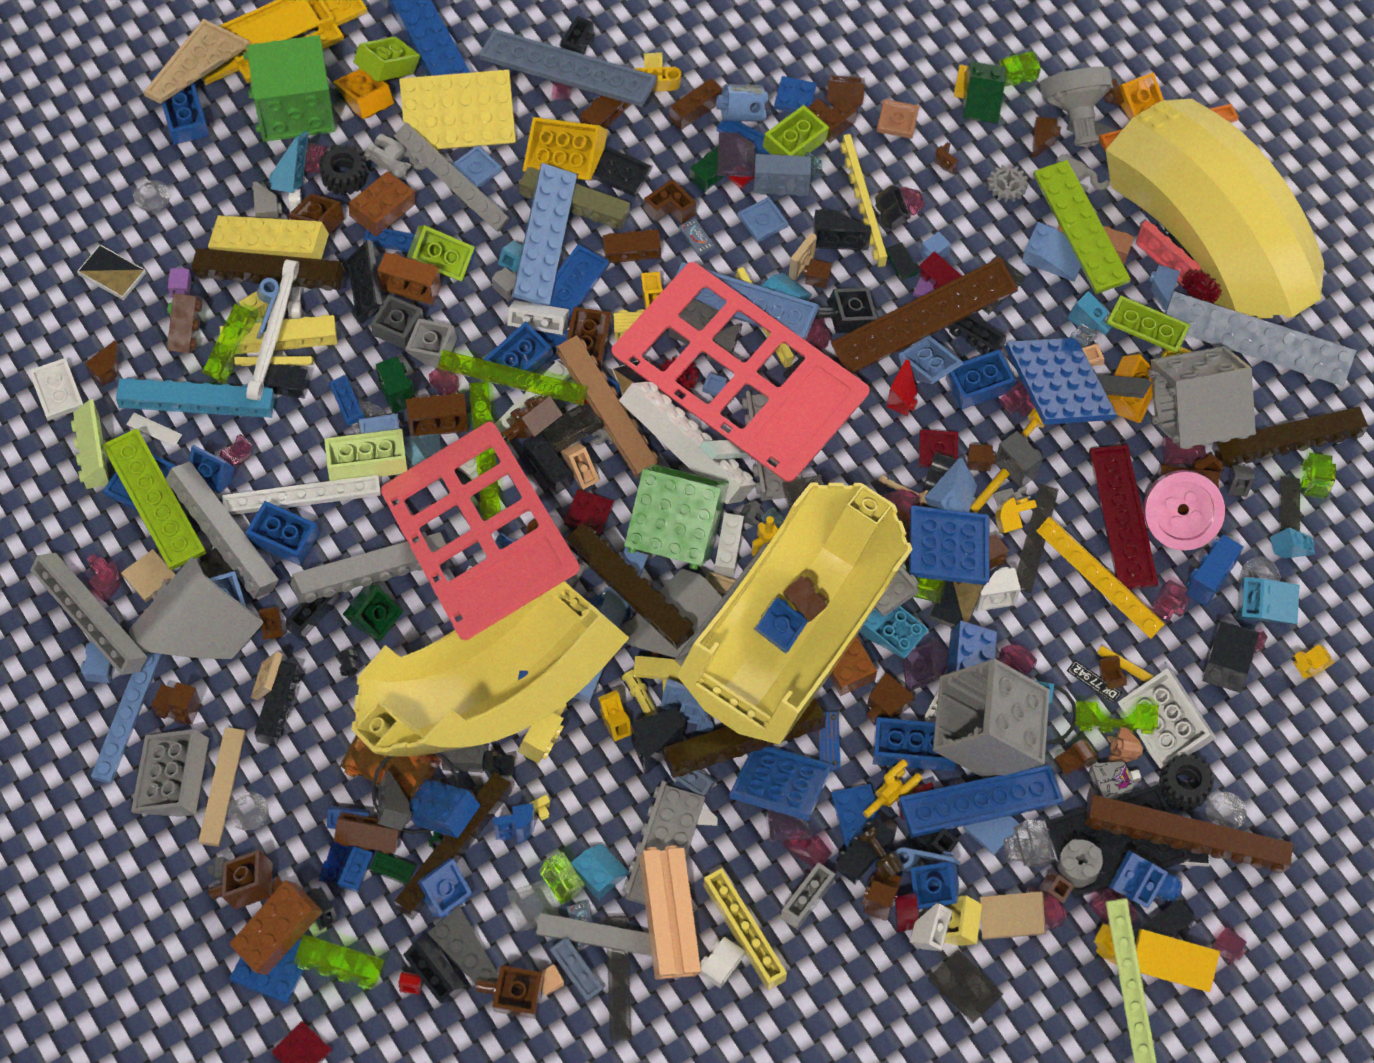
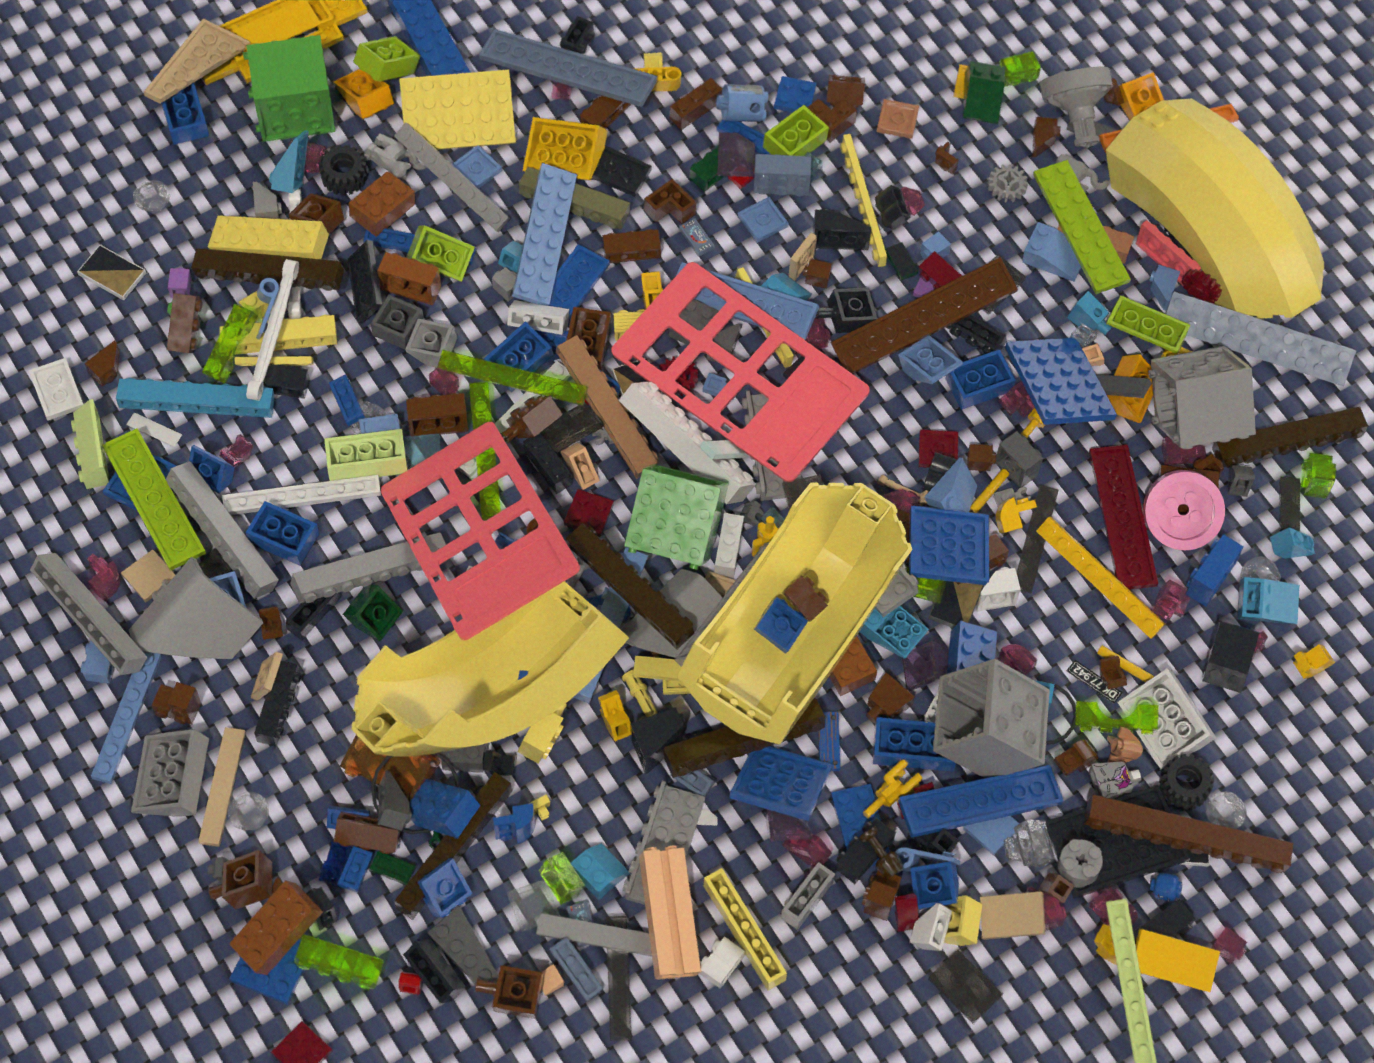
black wheel [337,649,360,676] -> none
dark green brick [376,356,415,413] -> none
medium blue slope [660,679,715,733] -> none
red slope [887,359,918,416] -> none
blue brick [1109,851,1168,909] -> none

